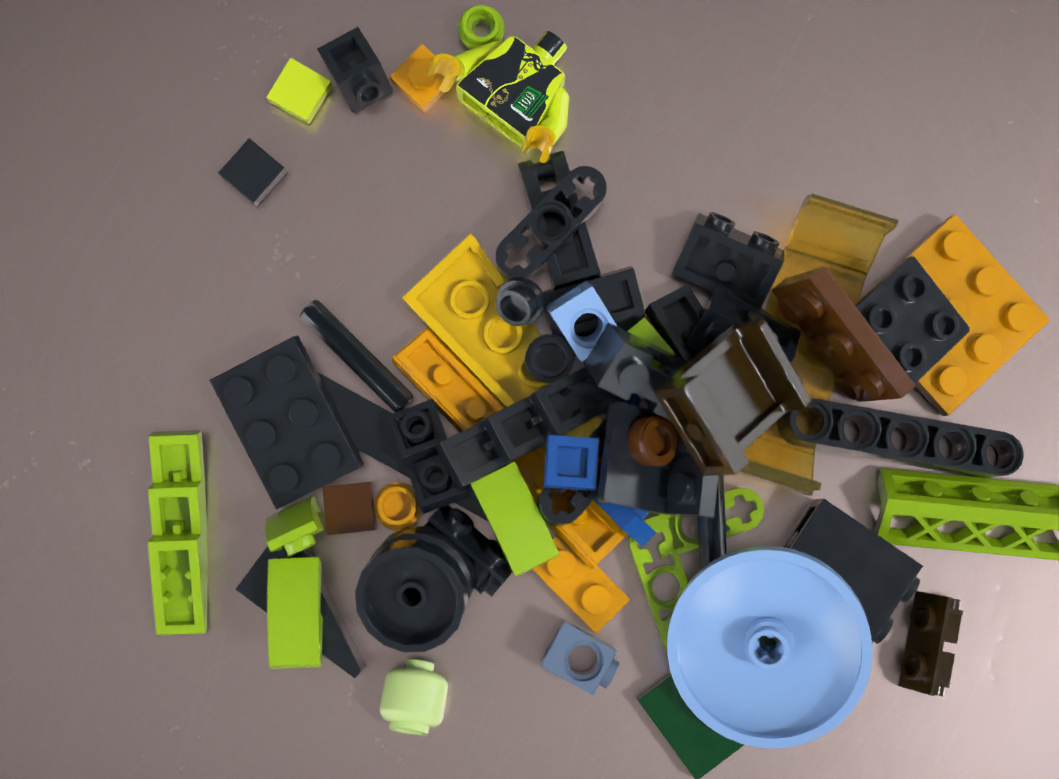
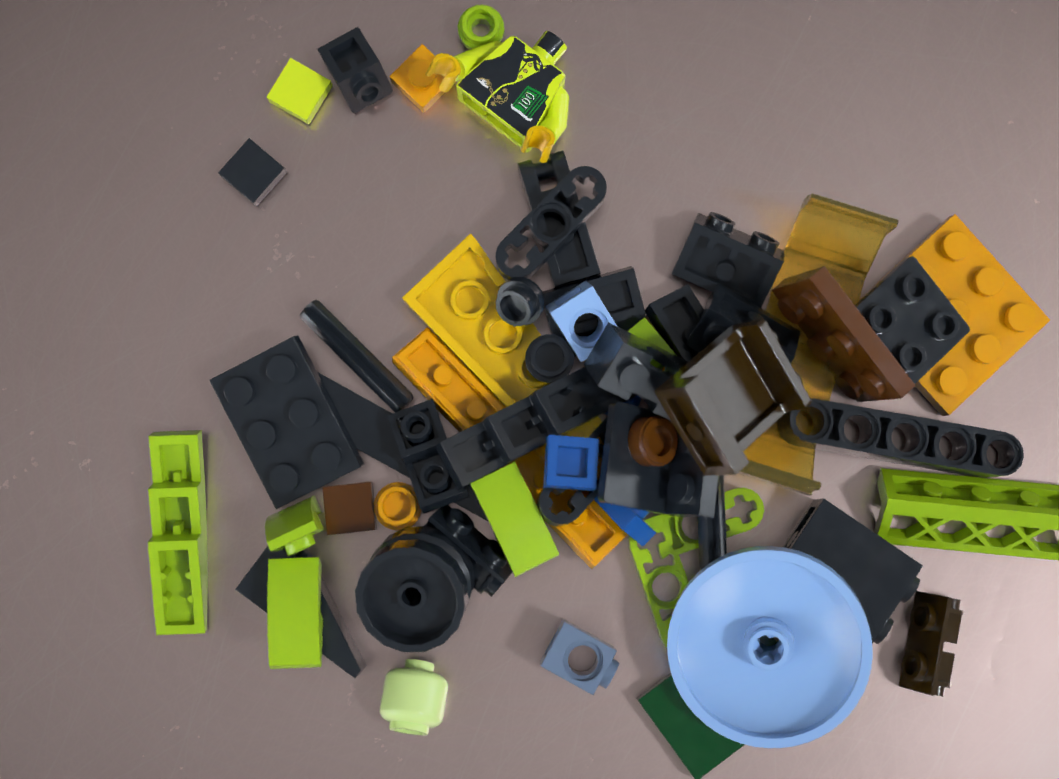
light orange plate [532,534,630,634] -> none

